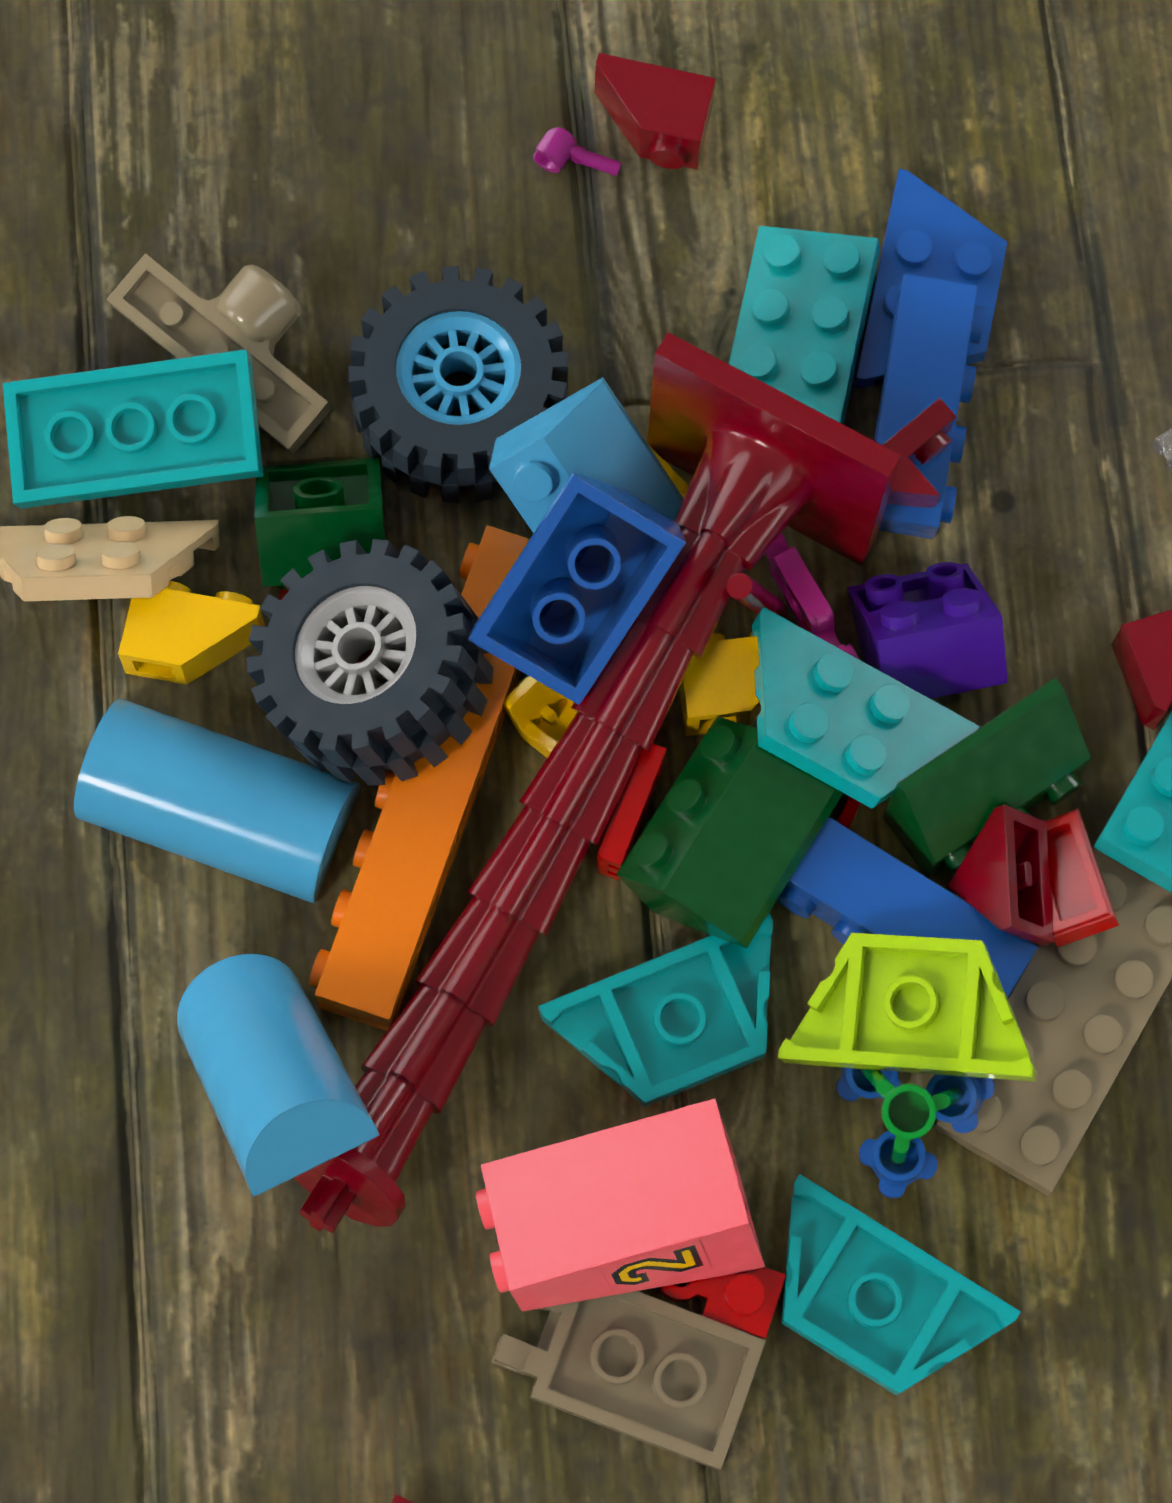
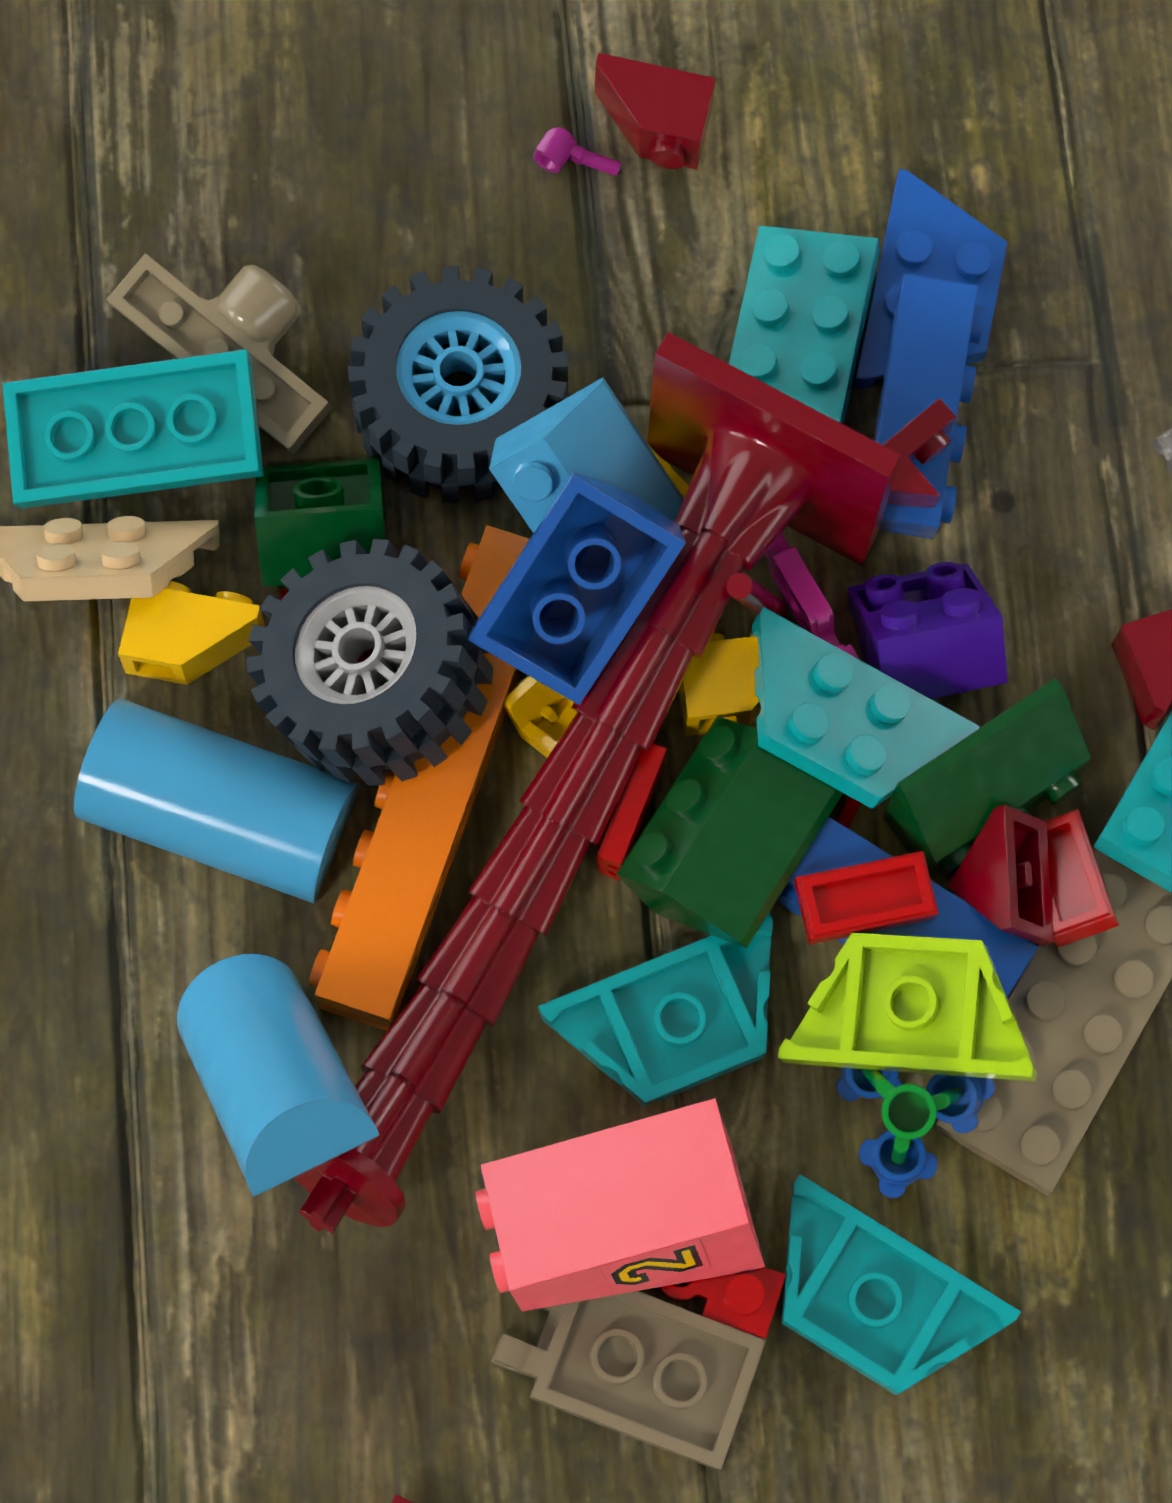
none -> red tile [794,851,939,945]

